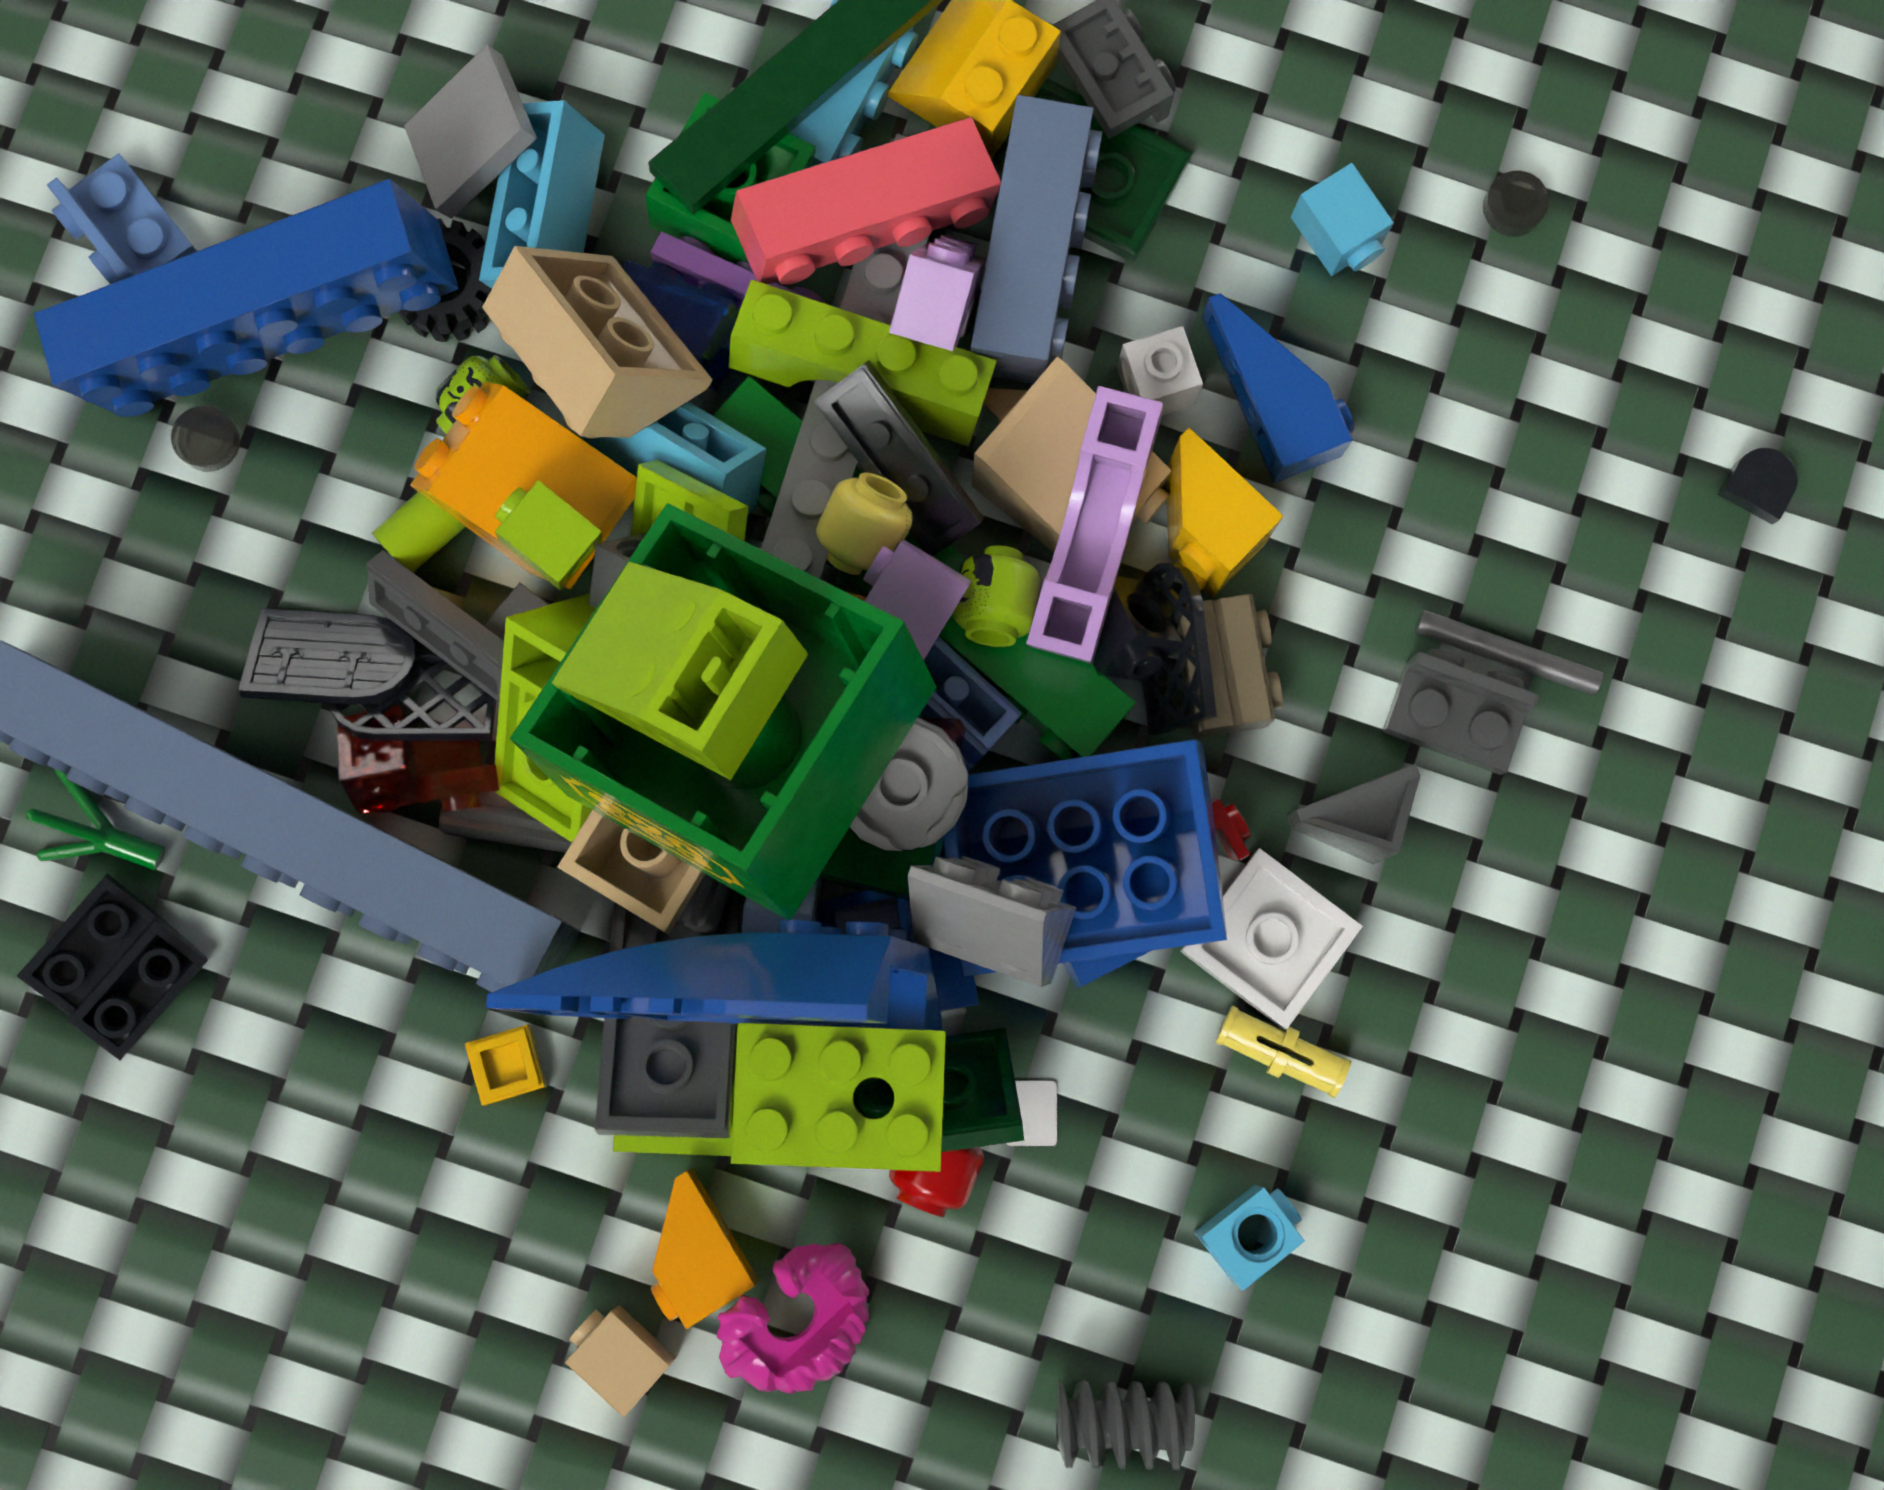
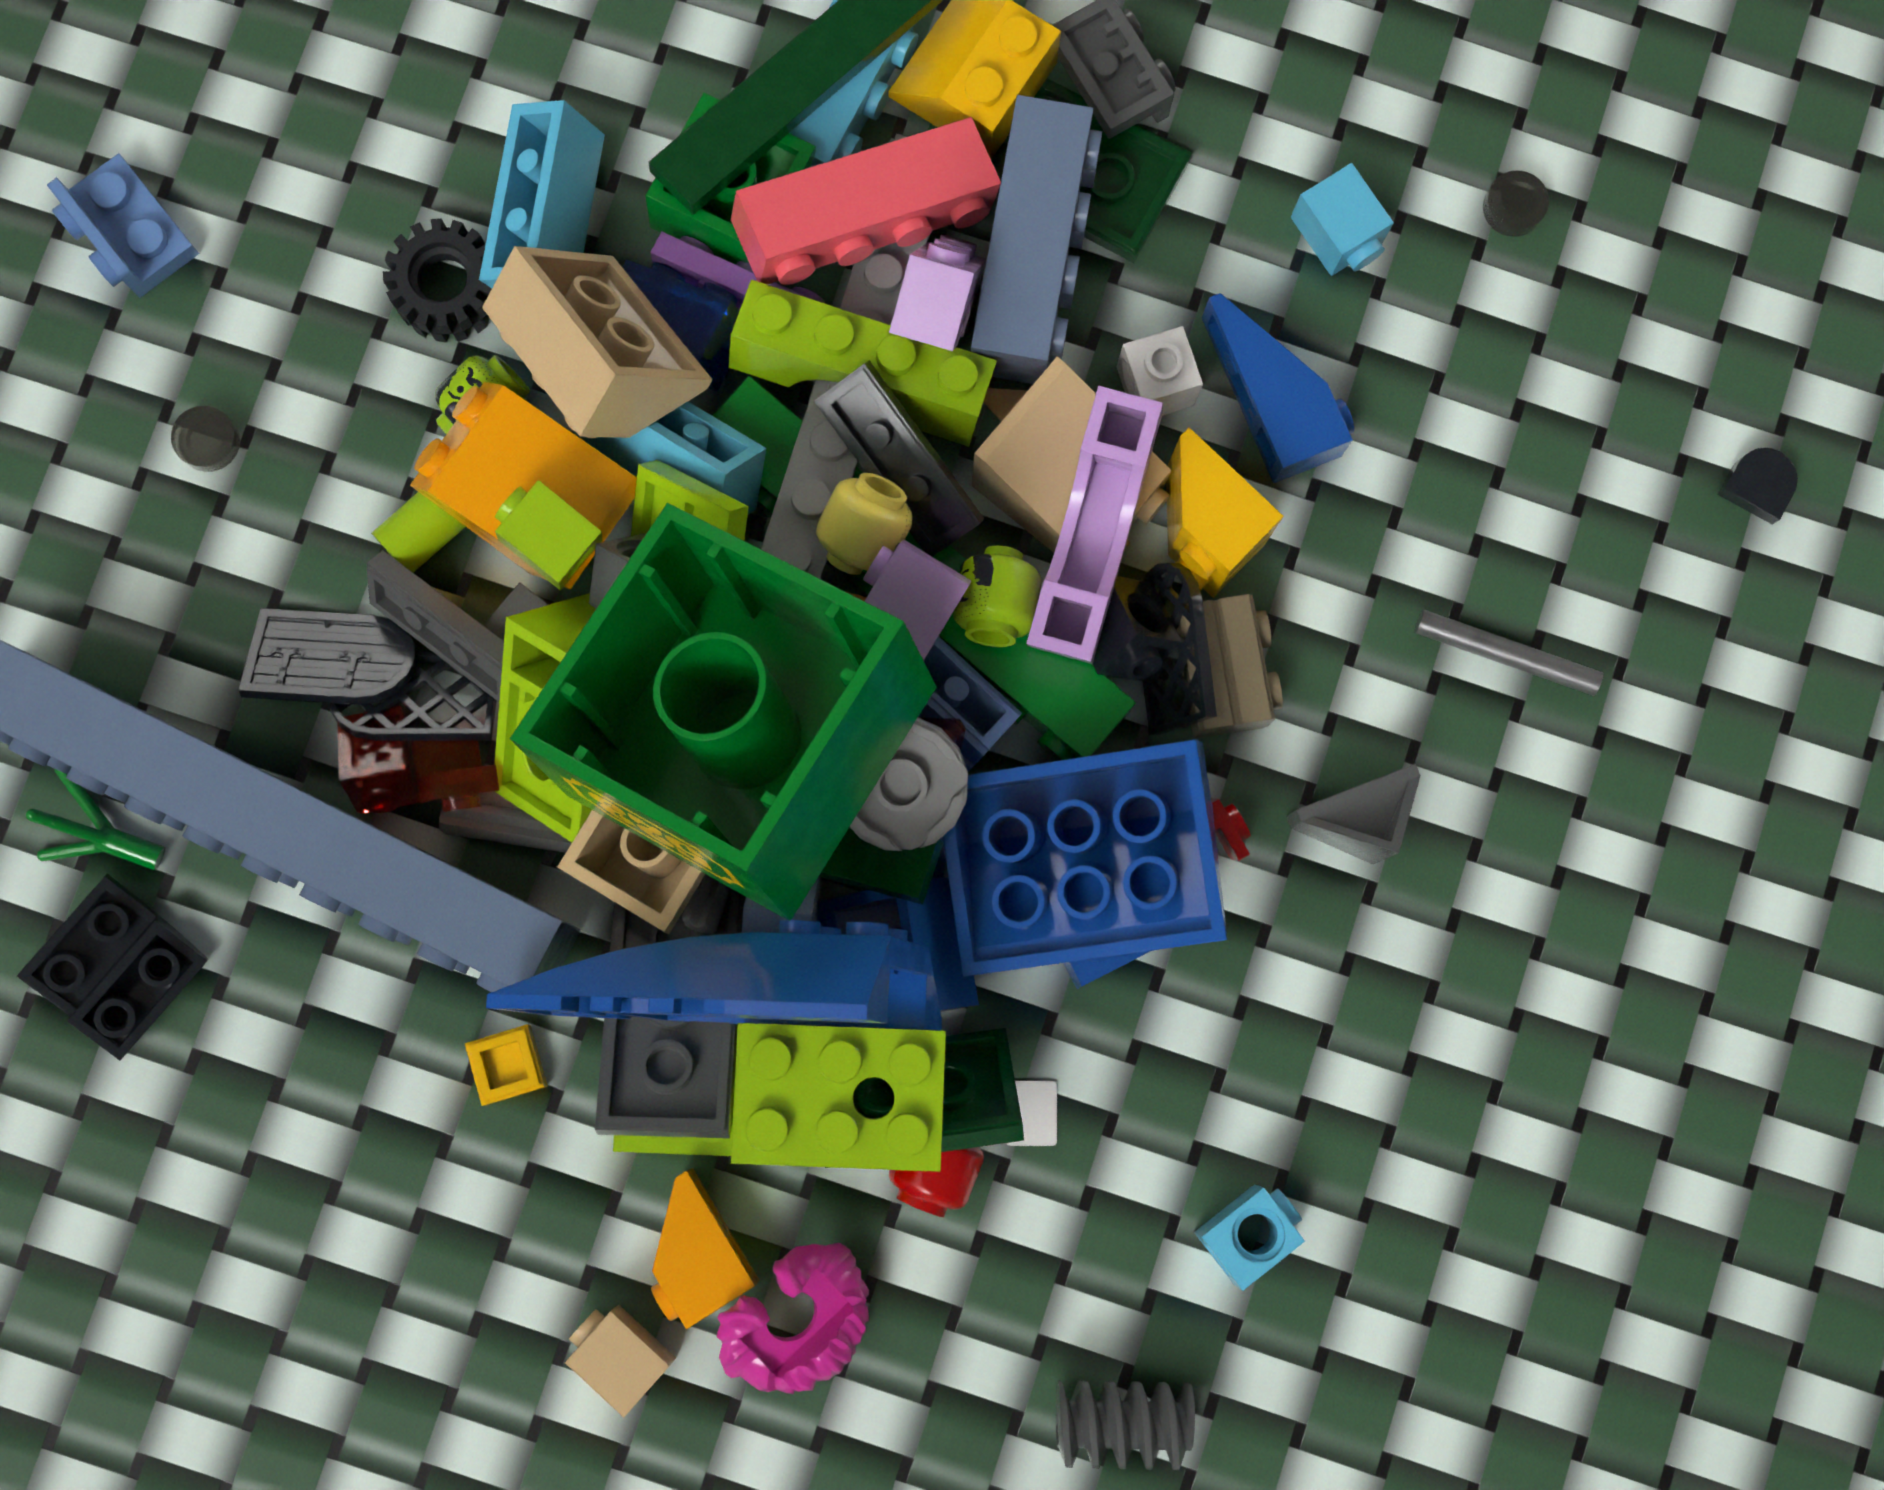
blue brick [33,179,459,417] -> none
light grey tile [404,45,537,219] -> none
lime slope [552,562,808,780] -> none
light grey slope [908,856,1076,987] -> none
white plate [1180,848,1363,1030] -> none
light yellow pin [1215,1006,1352,1098] -> none
dark grey bracket [1382,649,1539,775] -> none

